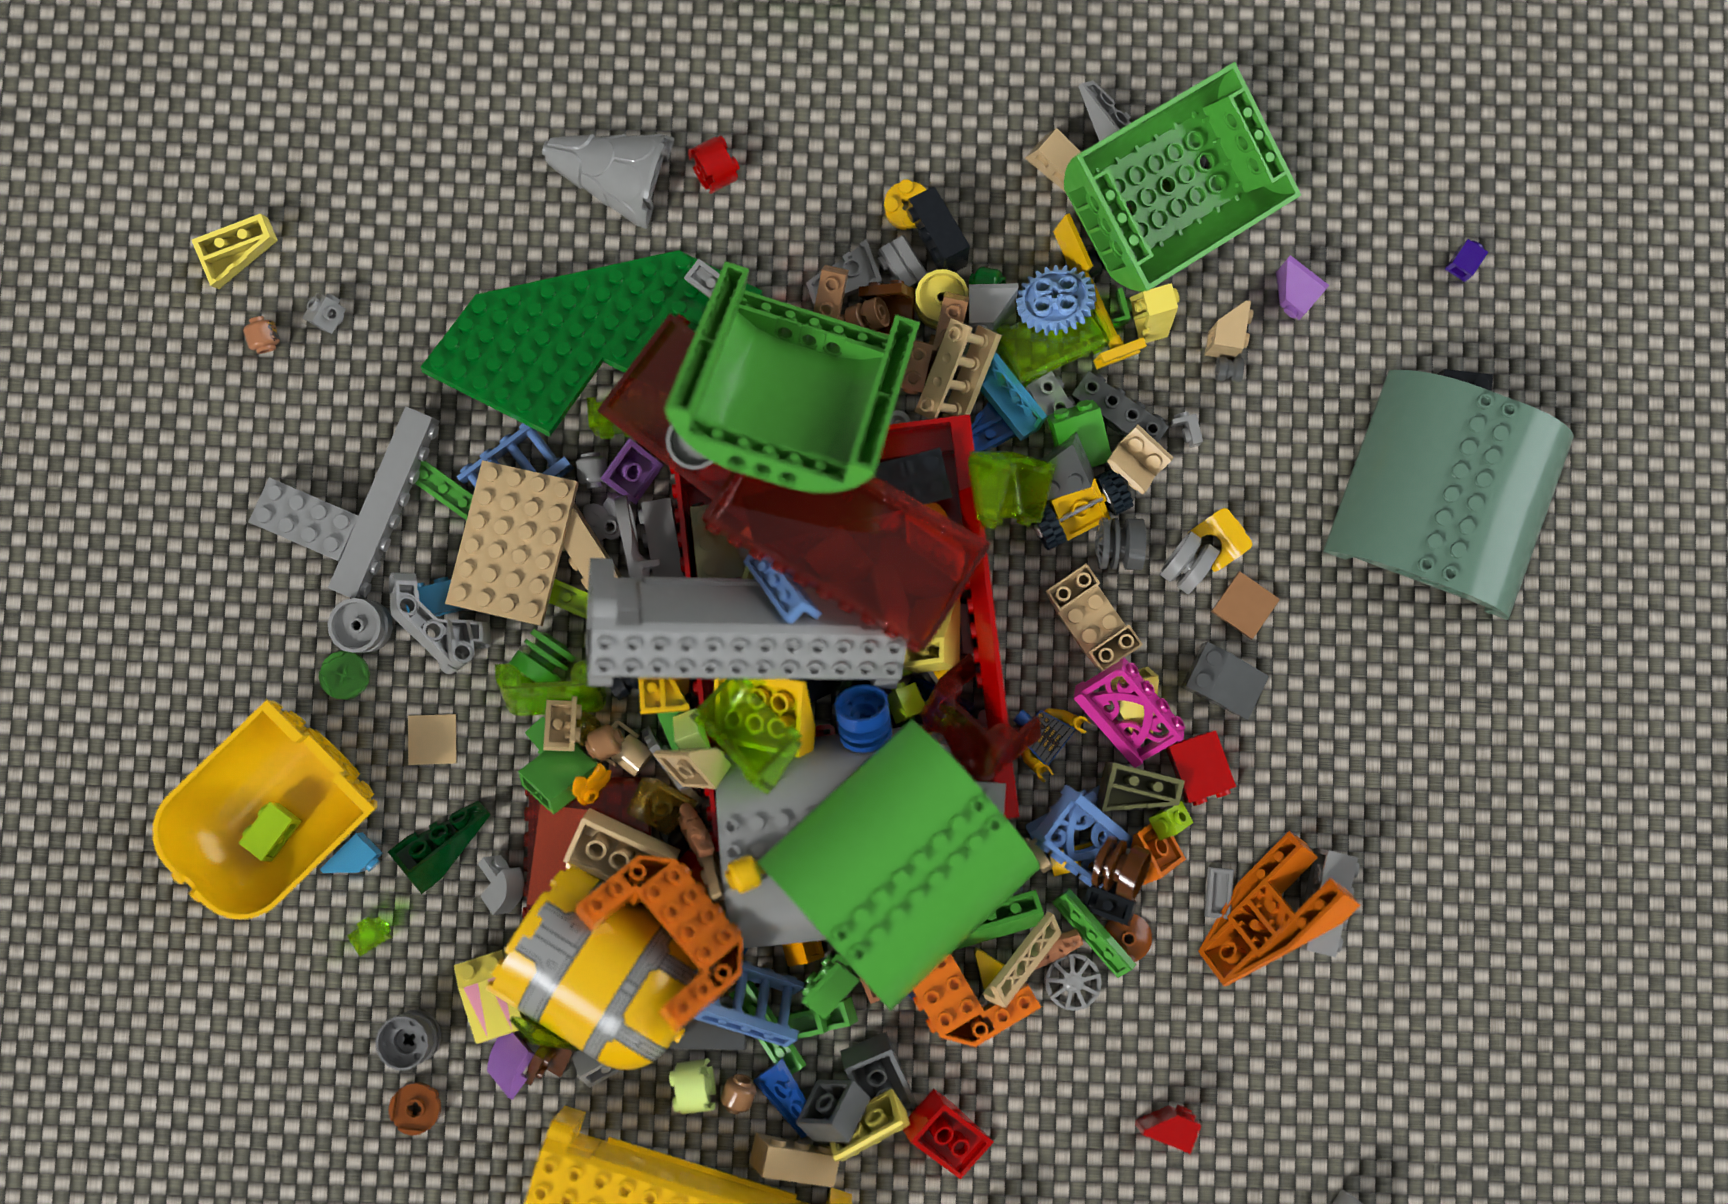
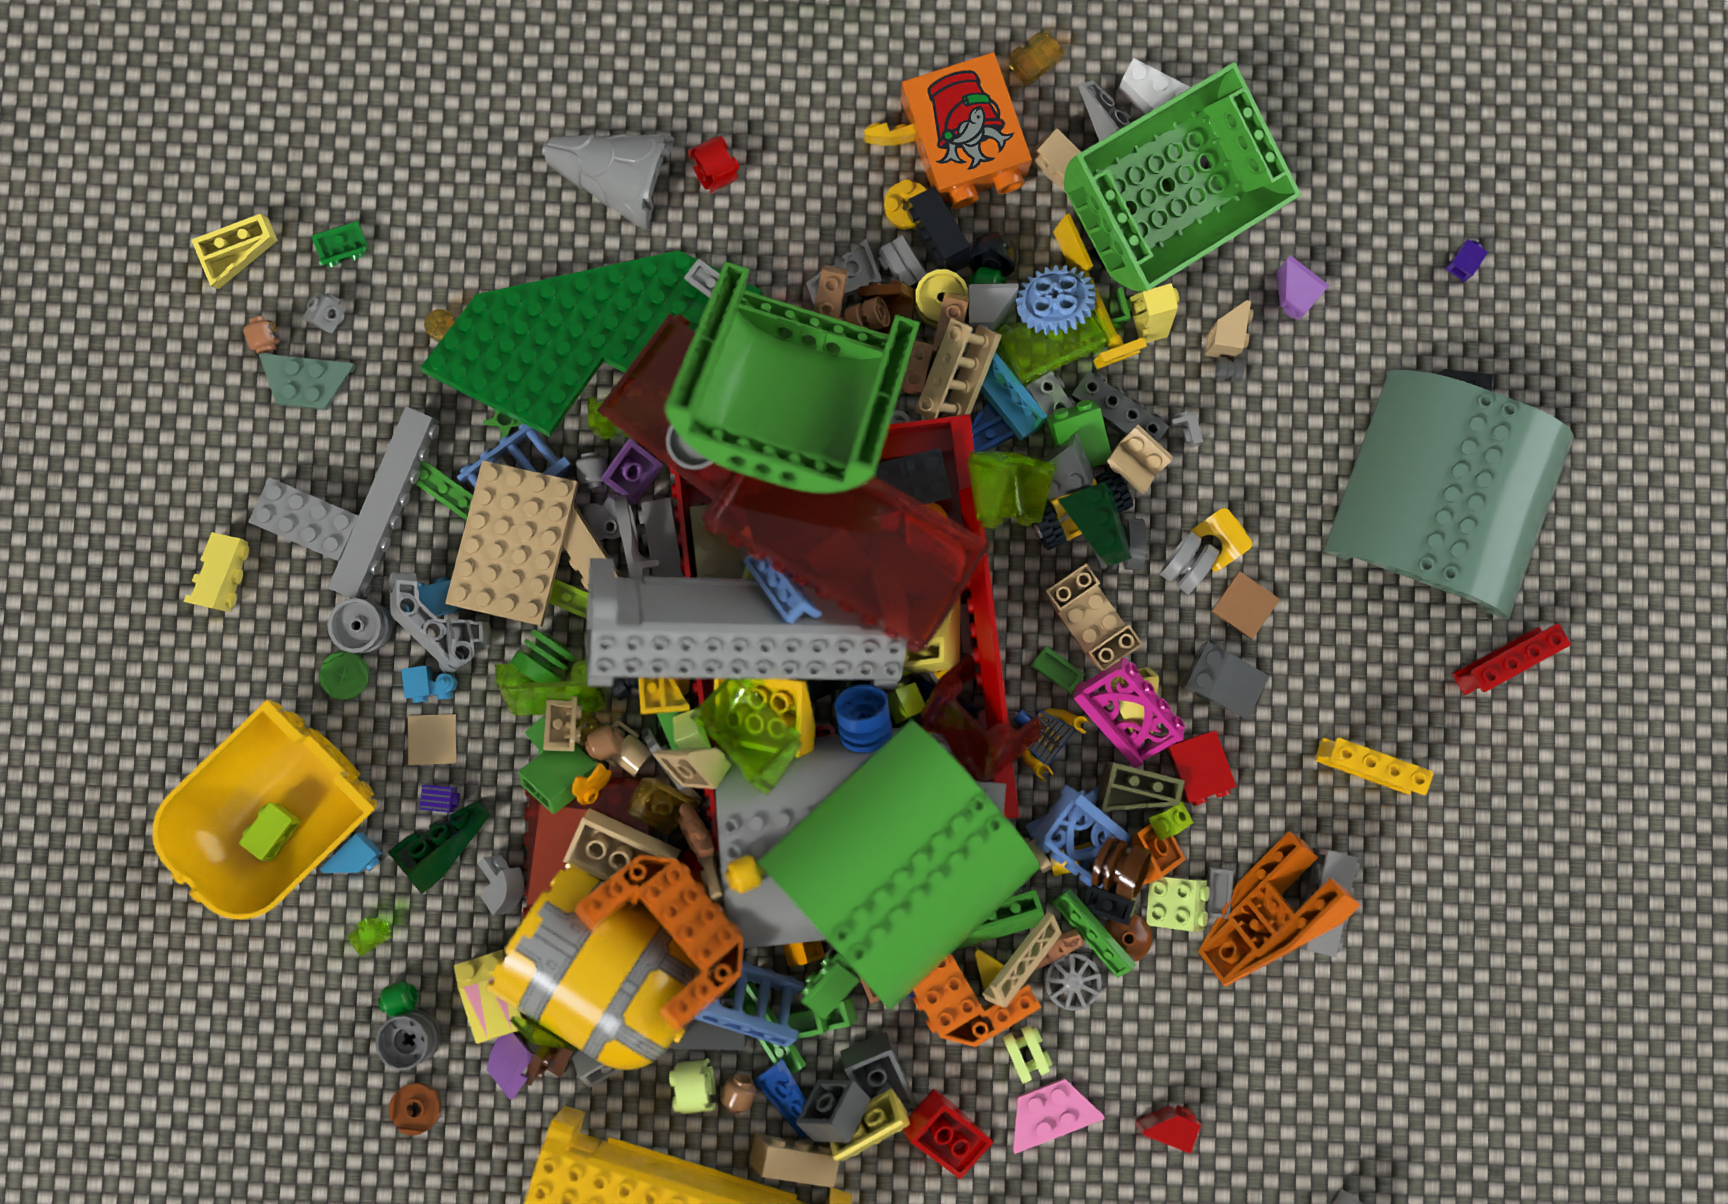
none -> light yellow wedge [183,532,249,612]
none -> sand green wing [260,353,355,410]
none -> green bracket [311,220,369,268]
none -> green head [378,981,418,1018]
none -> dark azure brick [401,666,458,703]
none -> dark purple brick [419,784,460,813]
none -> clear yellow head [424,309,456,343]
none -> bright green animal [483,409,522,439]
none -> yellow slope [864,122,915,146]
none -> orange brick [901,52,1032,209]
none -> black cylinder [968,232,1017,277]
none -> yellowish green brick [1002,1025,1053,1084]
none -> clear yellow brick [1008,31,1065,87]
none -> bright pink wing [1013,1078,1105,1154]
none -> bright green tile [1030,646,1085,694]
none -> dark green wedge [1057,482,1132,567]
none -> white wedge [1118,58,1191,114]
none -> yellowish green bracket [1147,877,1210,932]
none -> yellow fence [1314,738,1433,795]
none -> red fence [1451,624,1571,695]

